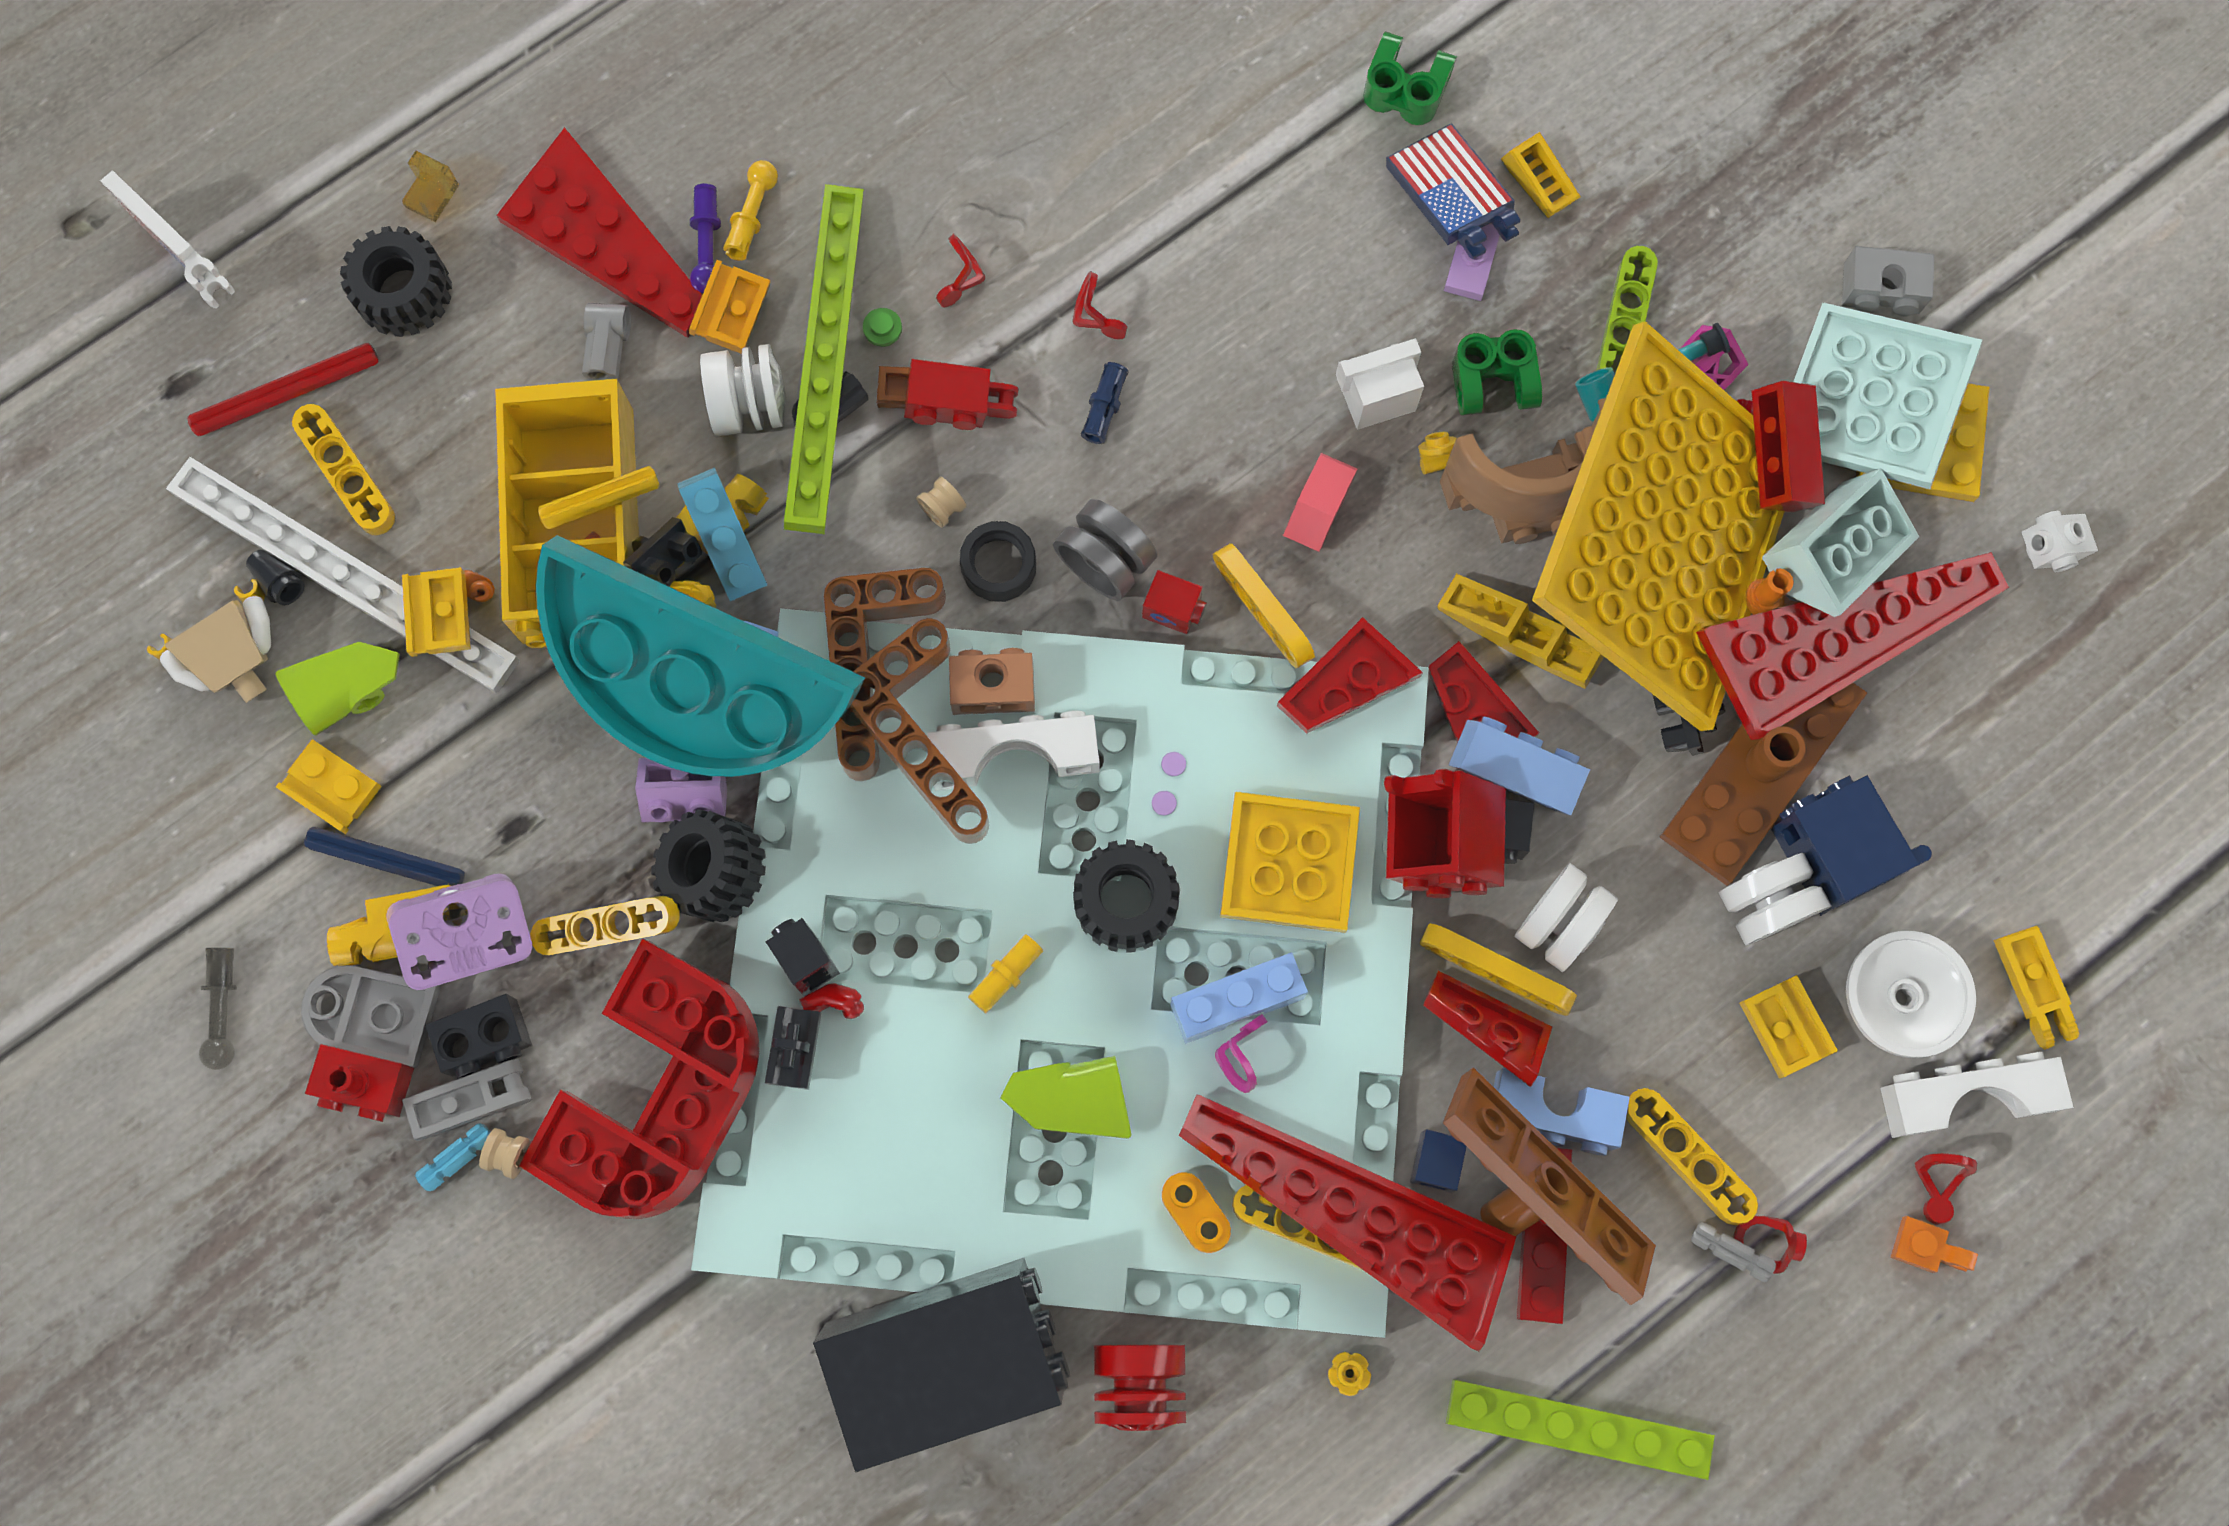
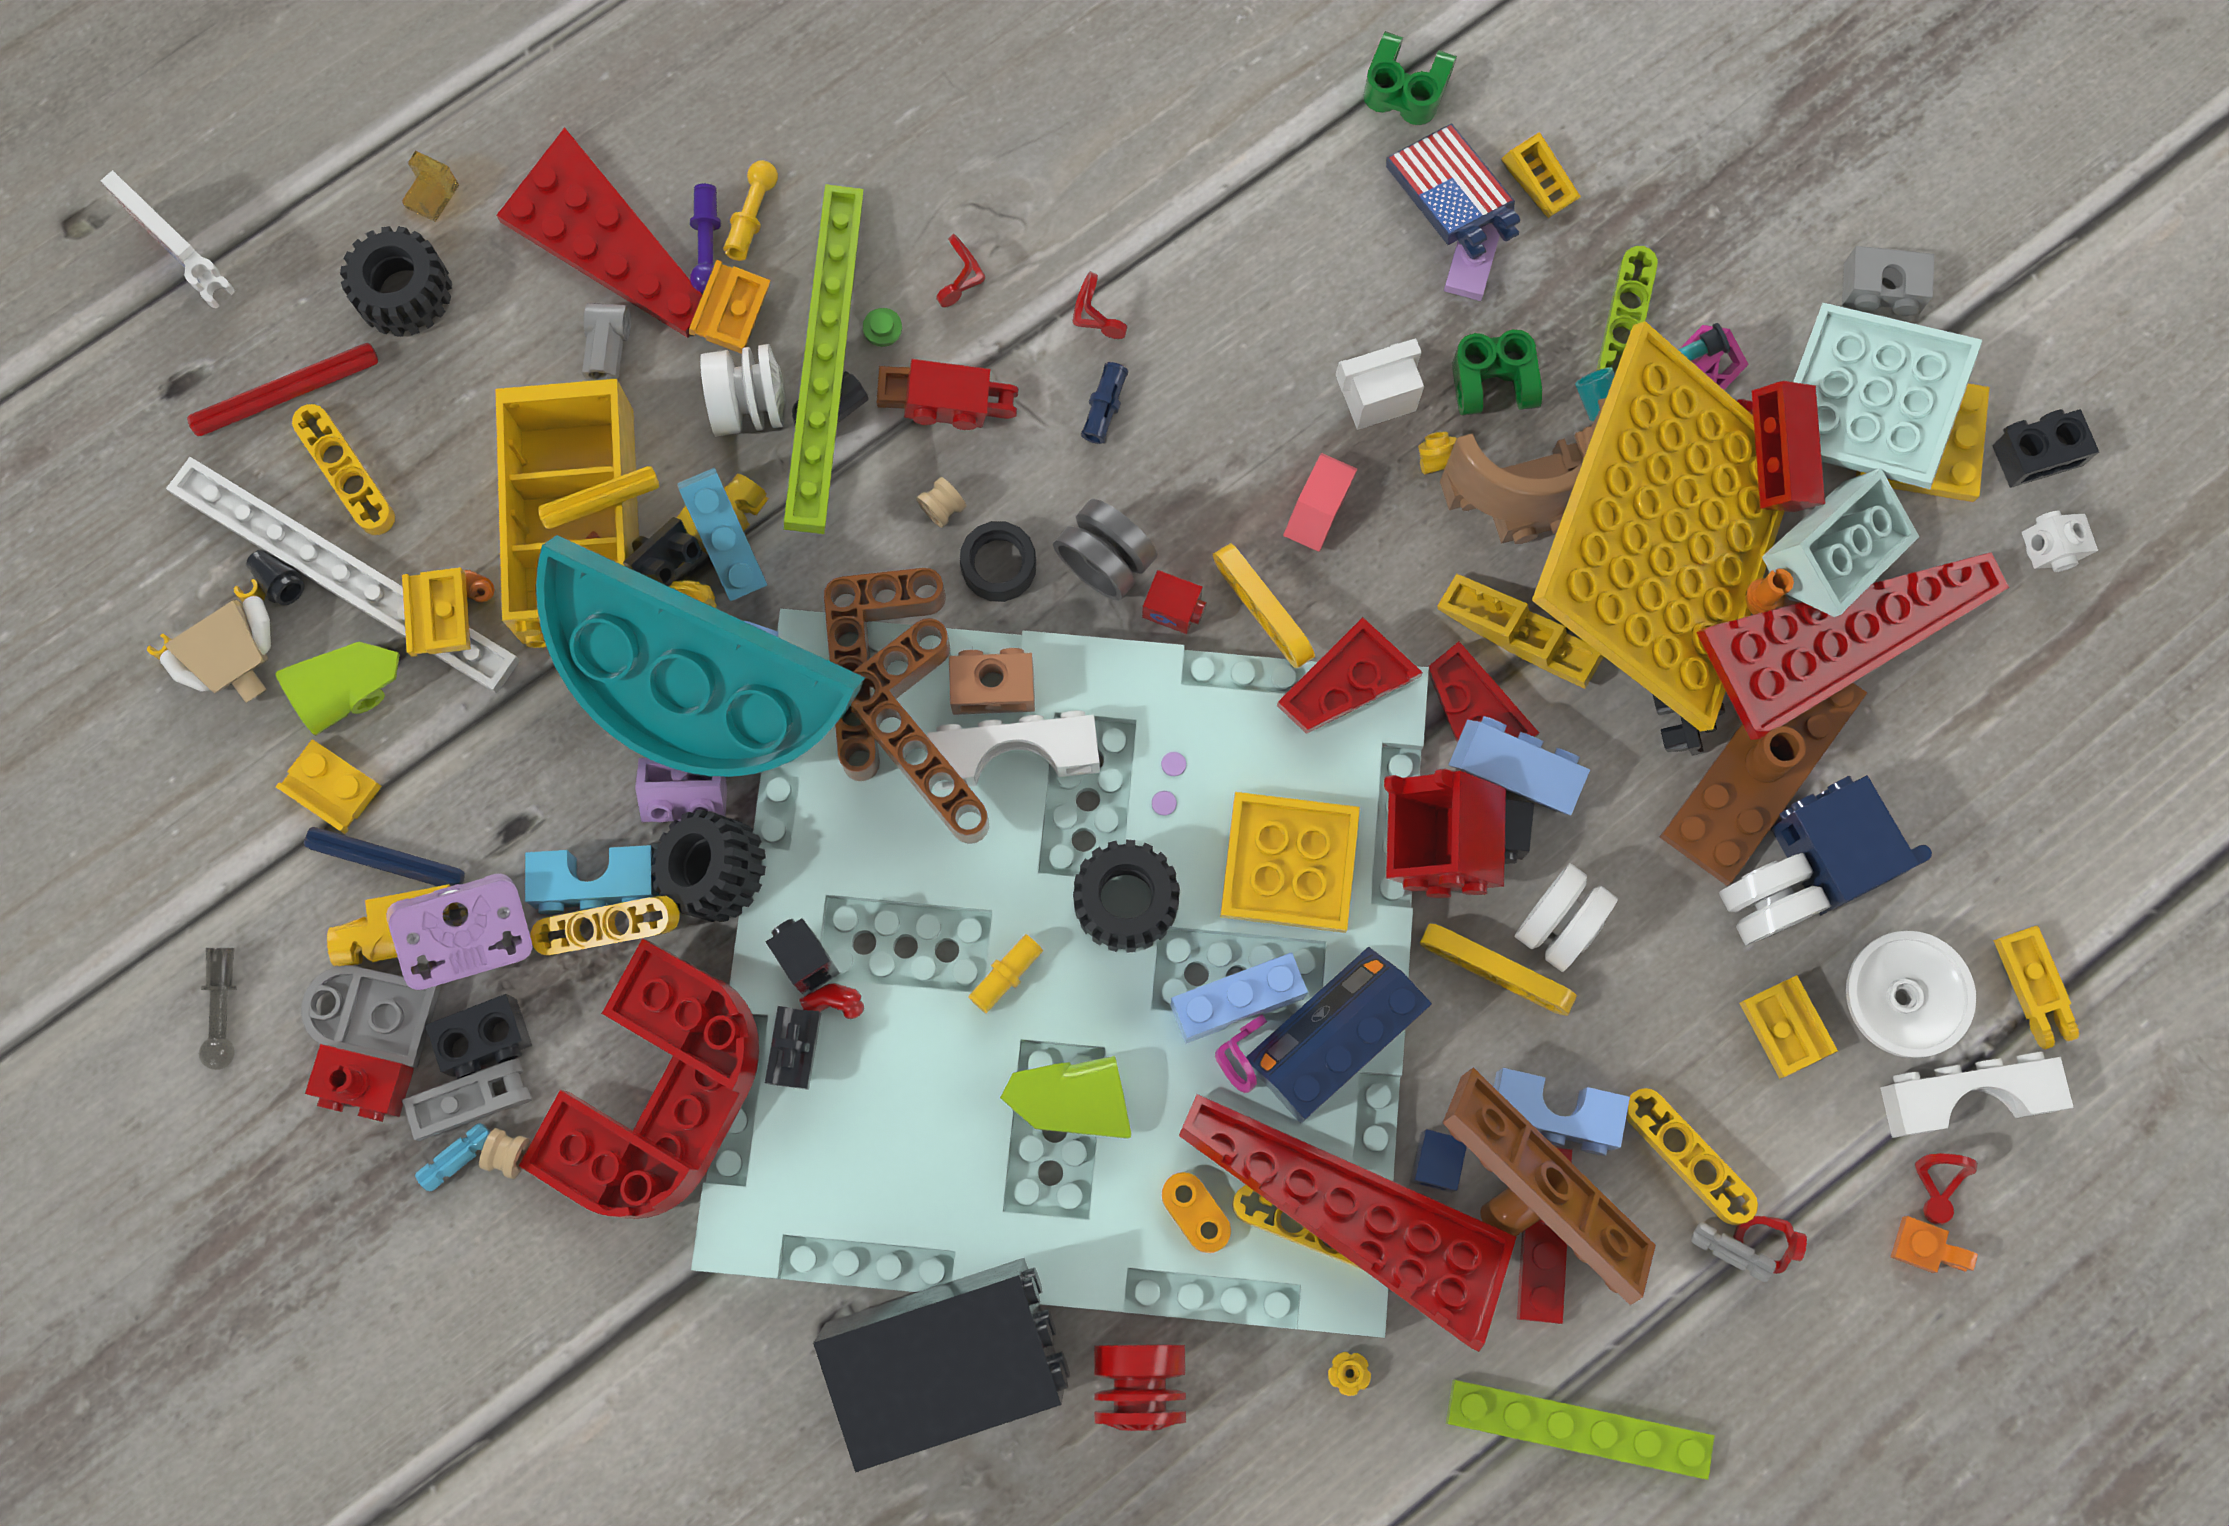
red wing [1423,970,1553,1087] -> none
none -> medium azure arch [525,845,659,915]
none -> dark blue slope [1246,947,1432,1123]
none -> black brick [1992,409,2099,488]

